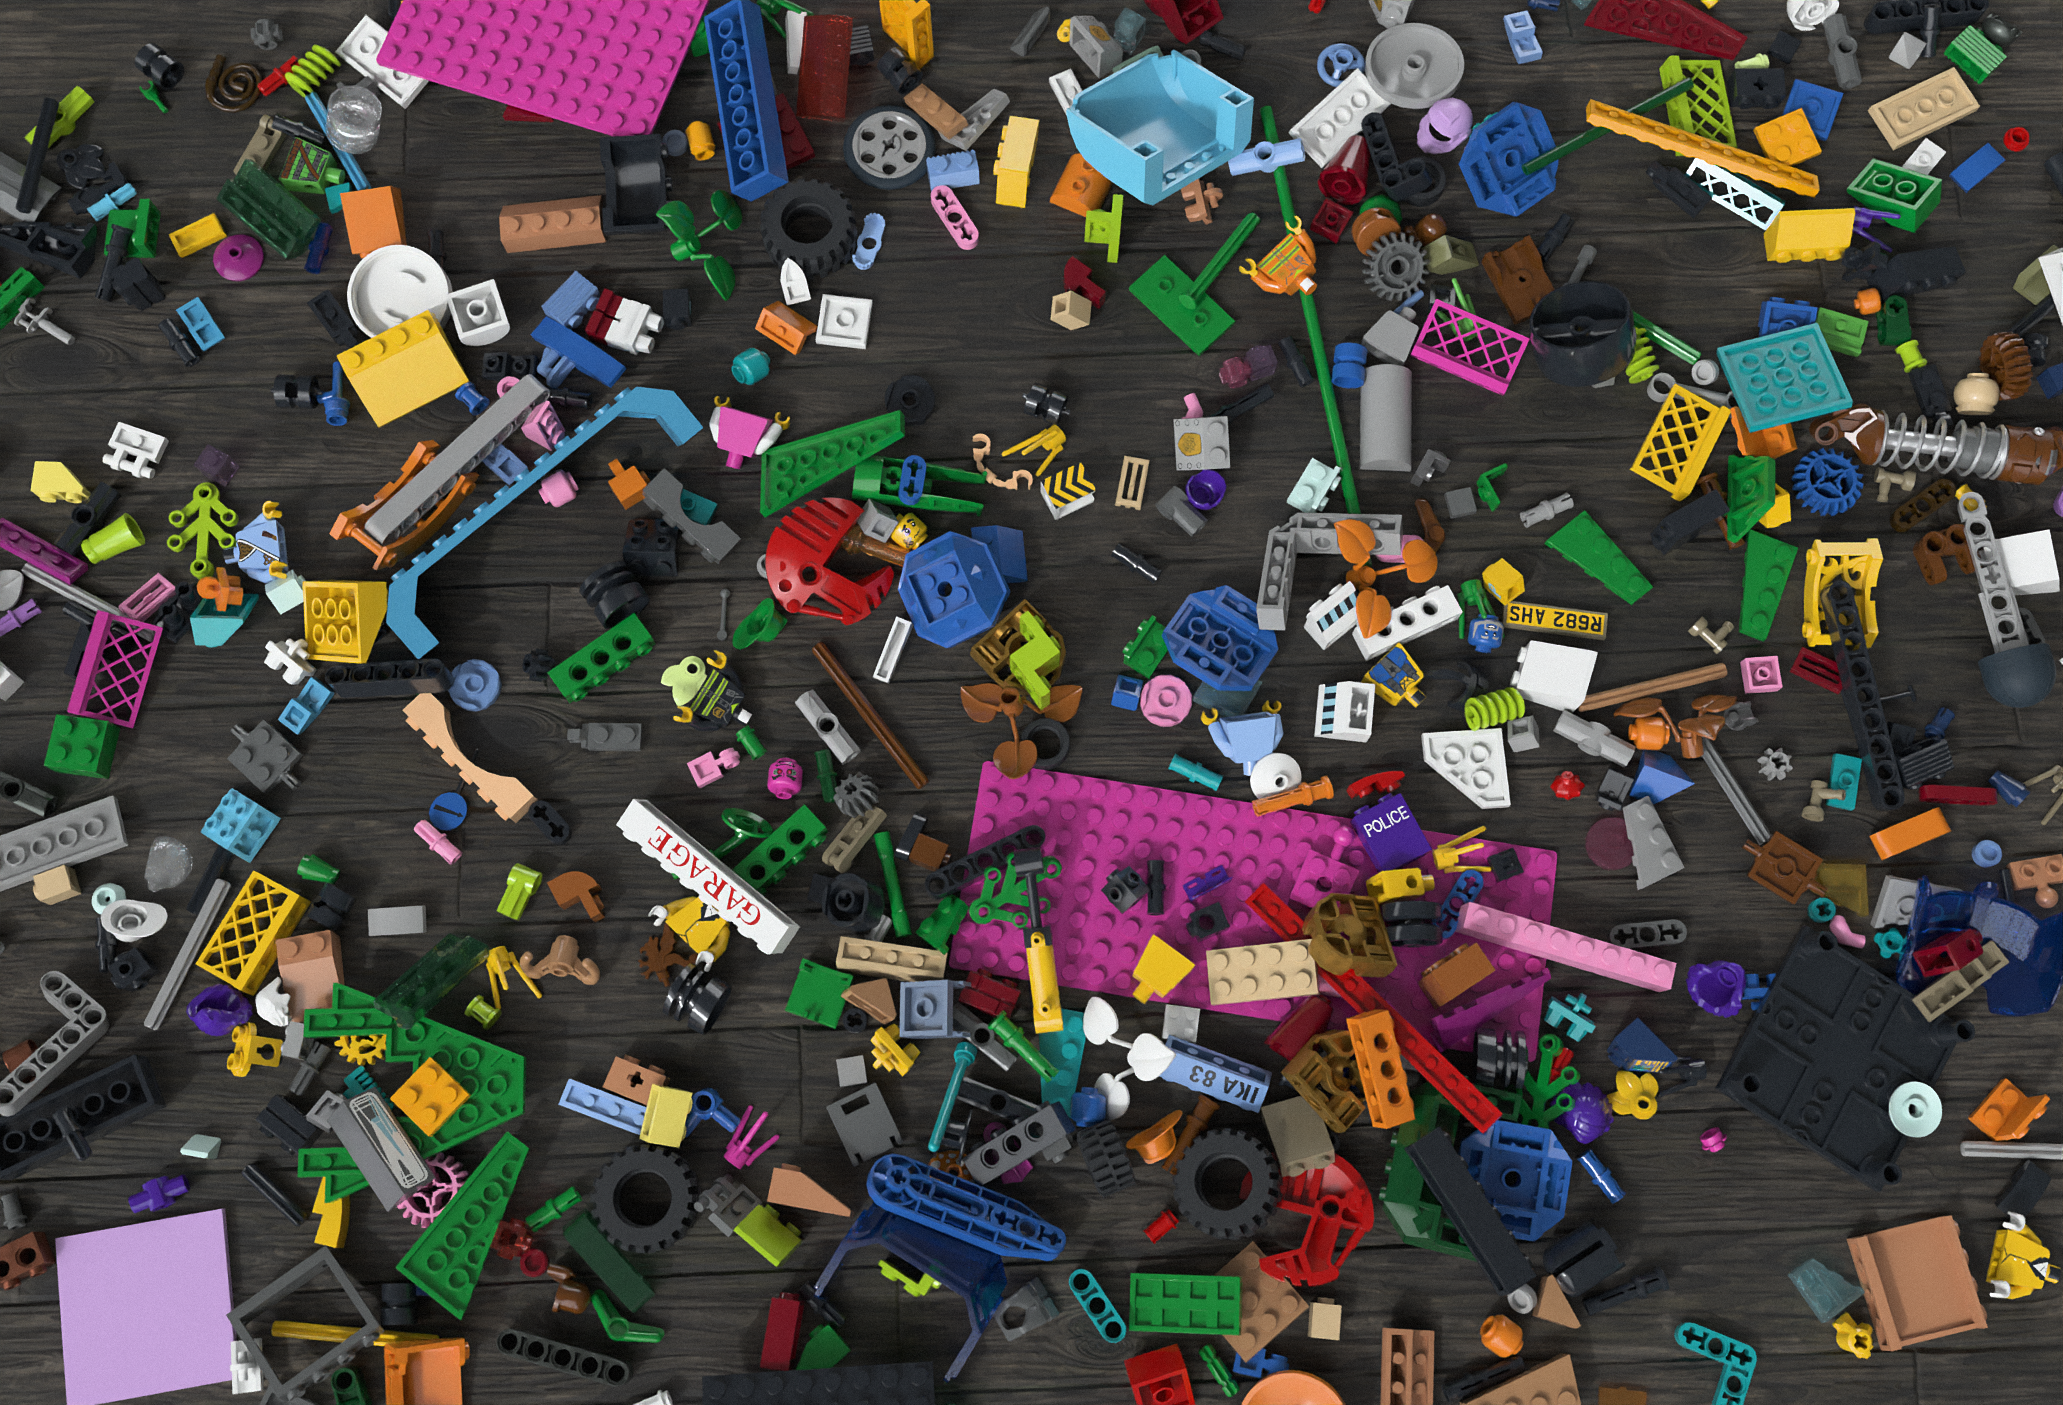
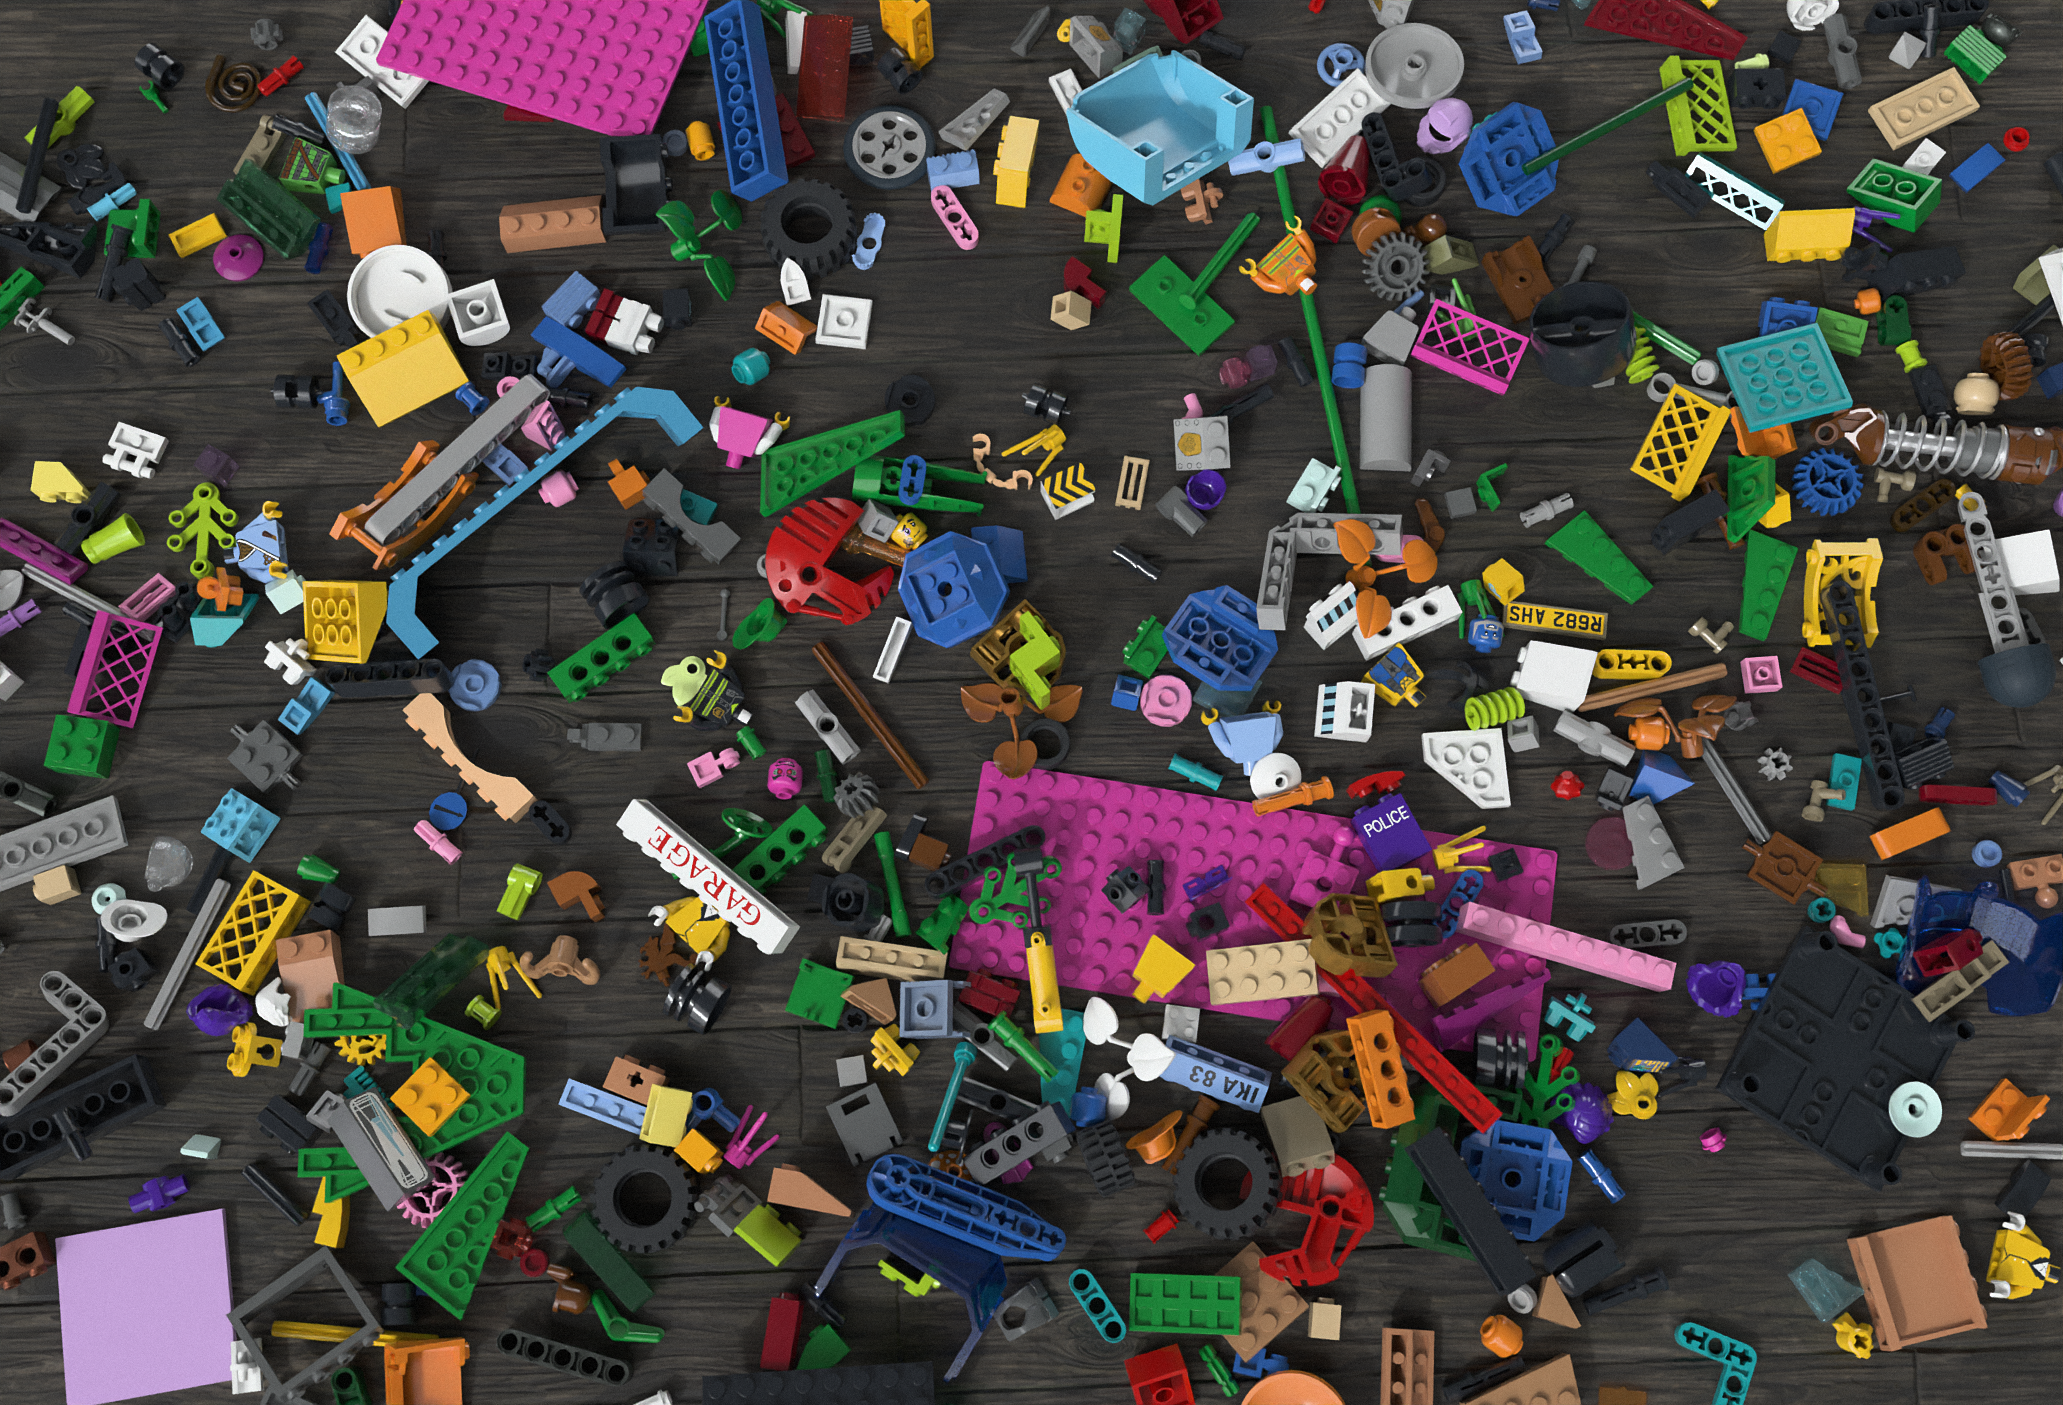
lime piece [285,45,341,98] -> none
medium nougat plate [904,84,968,140] -> none
light orange plate [1586,99,1820,198] -> none
none -> light orange brick [674,1129,724,1174]
none -> yellow beam [1592,649,1672,680]

